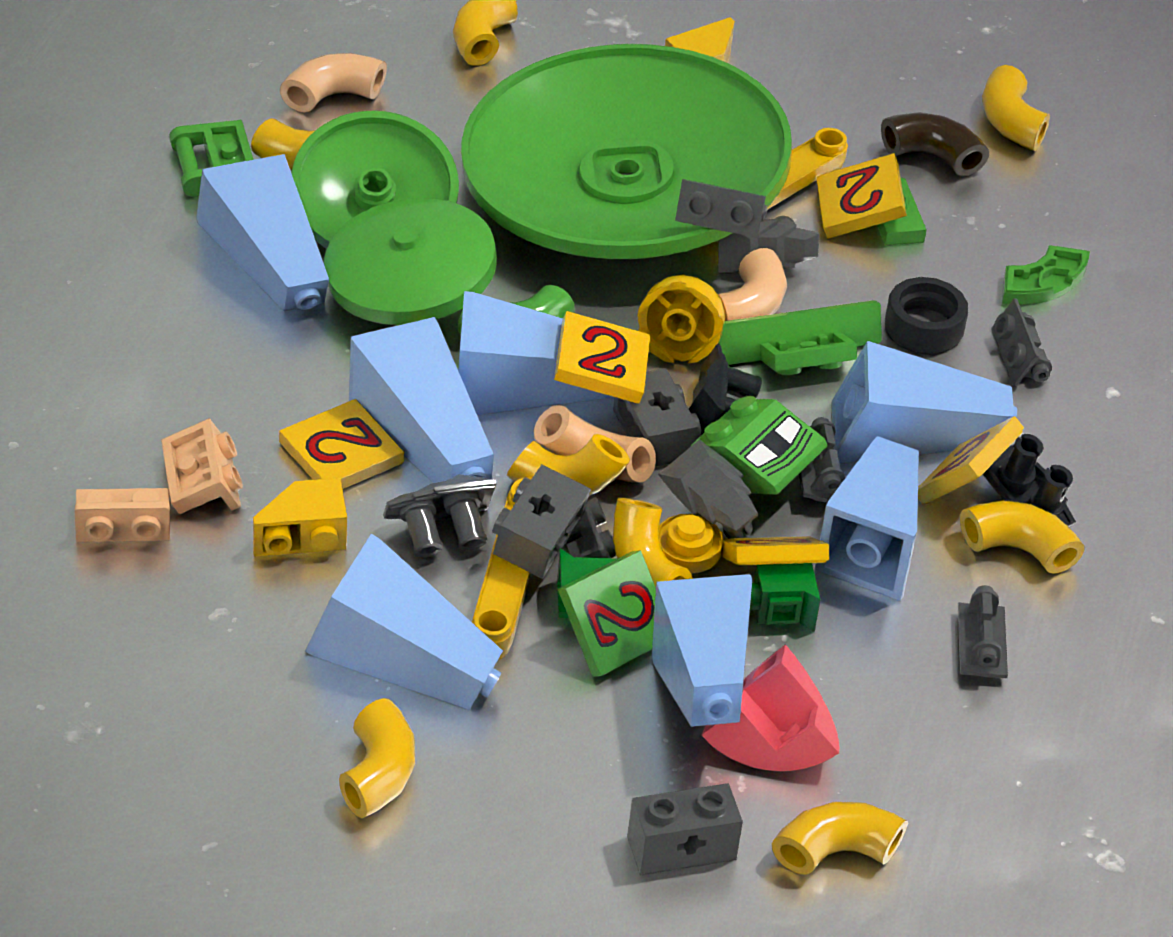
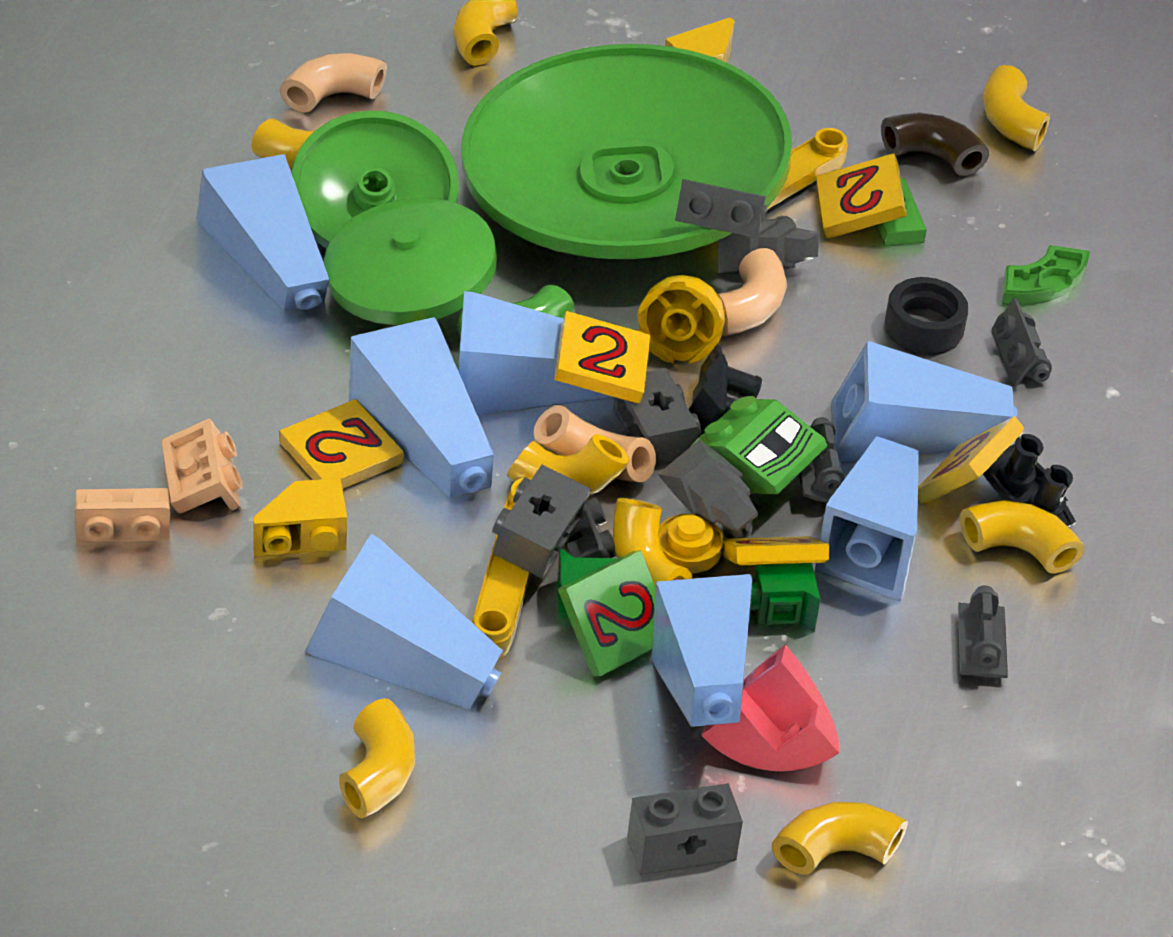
bright green plate [169,120,254,197] -> none
dark grey connector [383,474,497,558] -> none
bright green bracket [718,300,882,375] -> none

